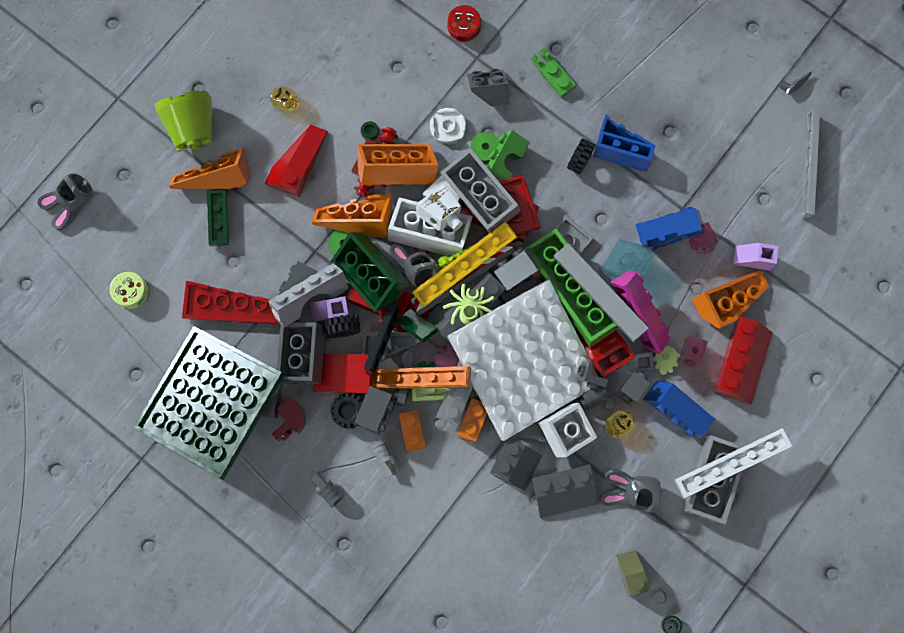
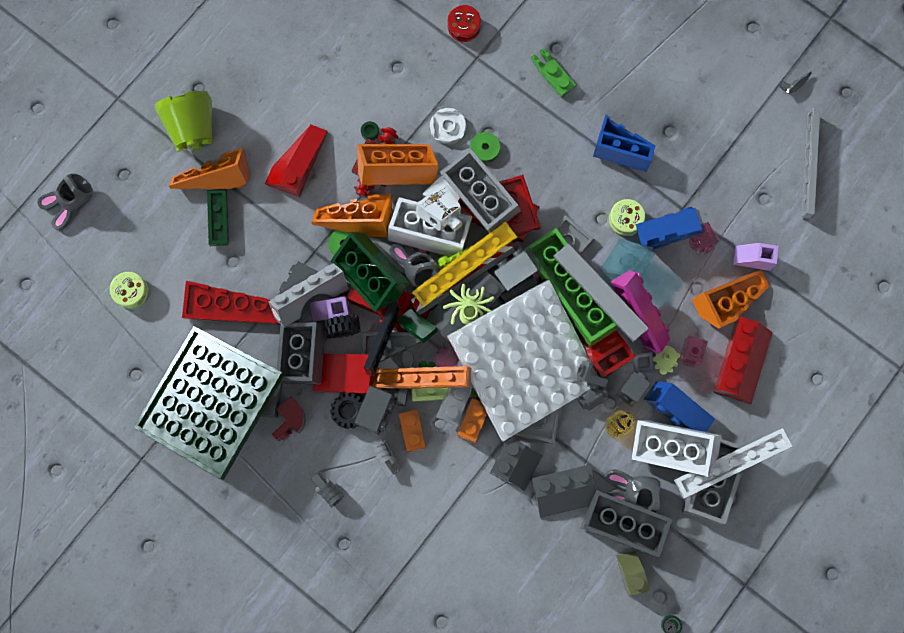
clear yellow head [270,86,299,113] -> none
dark grey slope [467,68,509,106] -> none
bright green arch [485,130,530,181] -> none
white brick [538,403,597,457] -> none
black tyre [567,138,596,175] -> none
none -> dark grey slope [580,490,673,558]
none -> yellowish green head [609,199,645,236]
none -> white slope [632,420,722,476]

